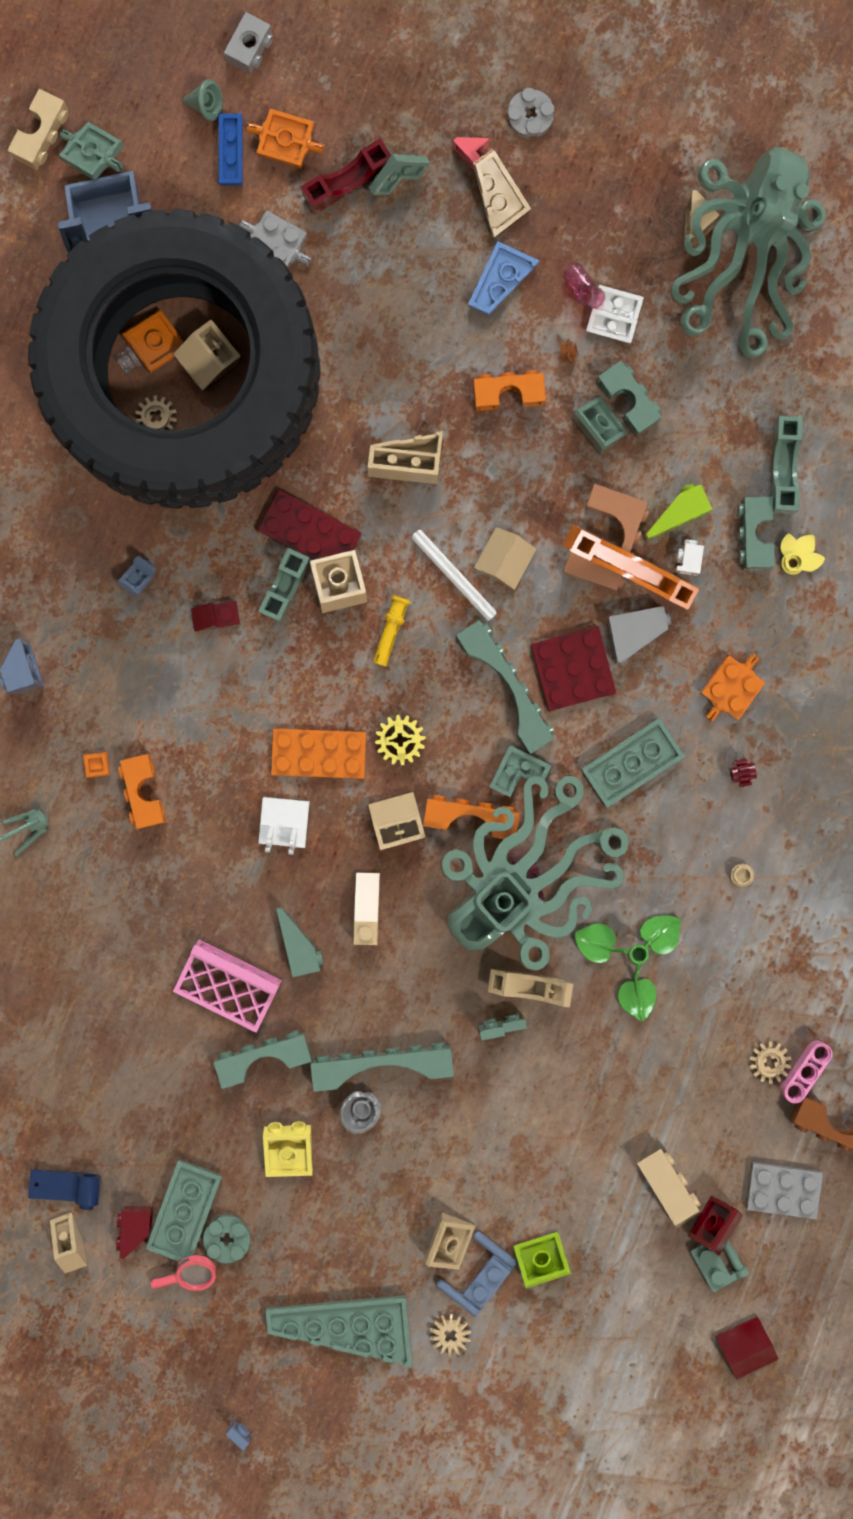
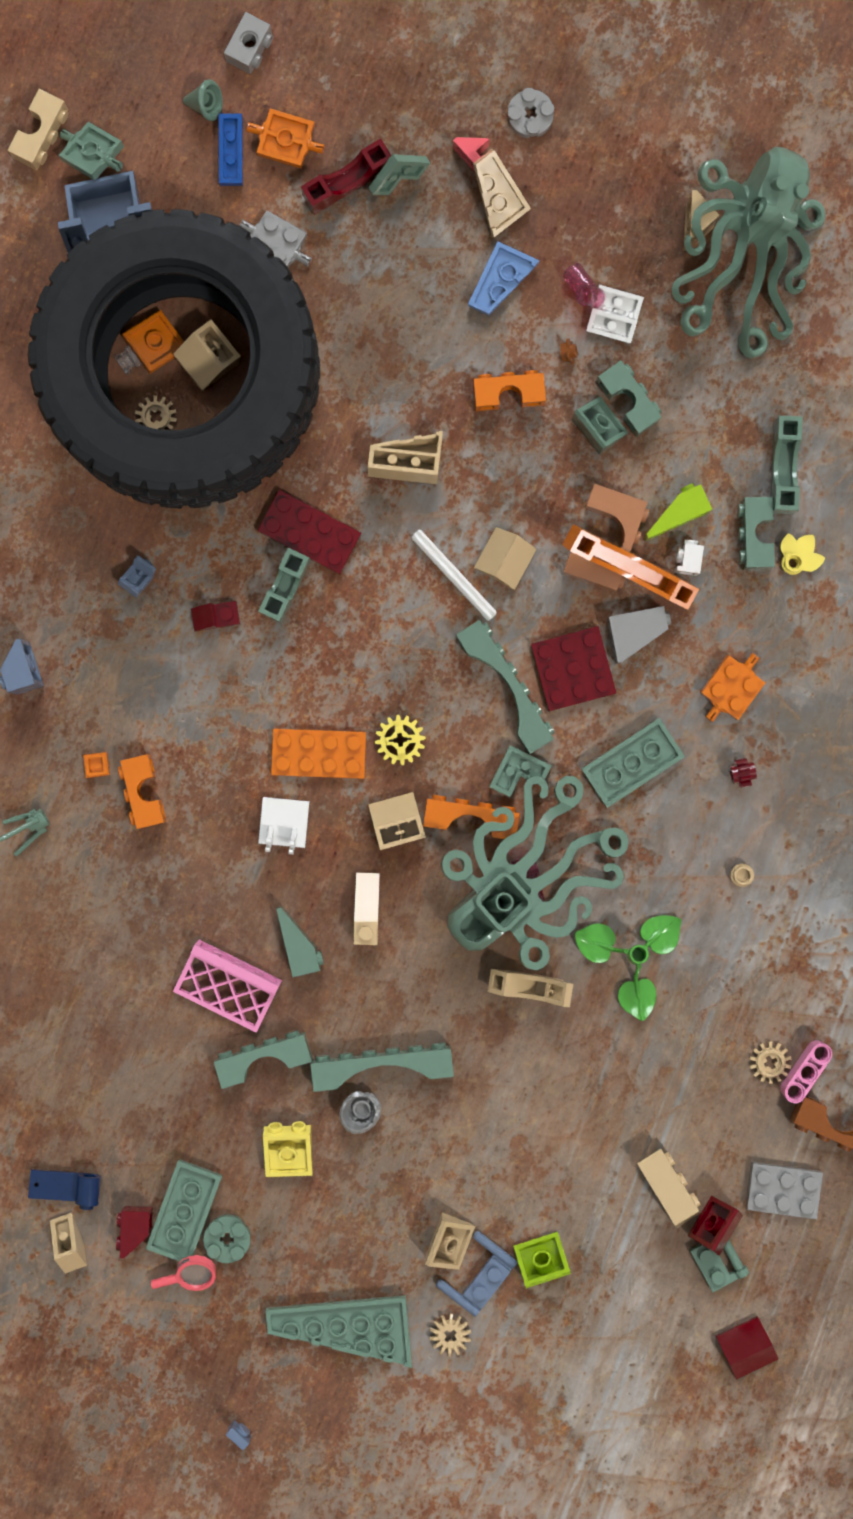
tan slope [310,550,367,613] -> none
yellow pin [373,595,411,667] -> none
sand green plate [478,1014,527,1041] -> none

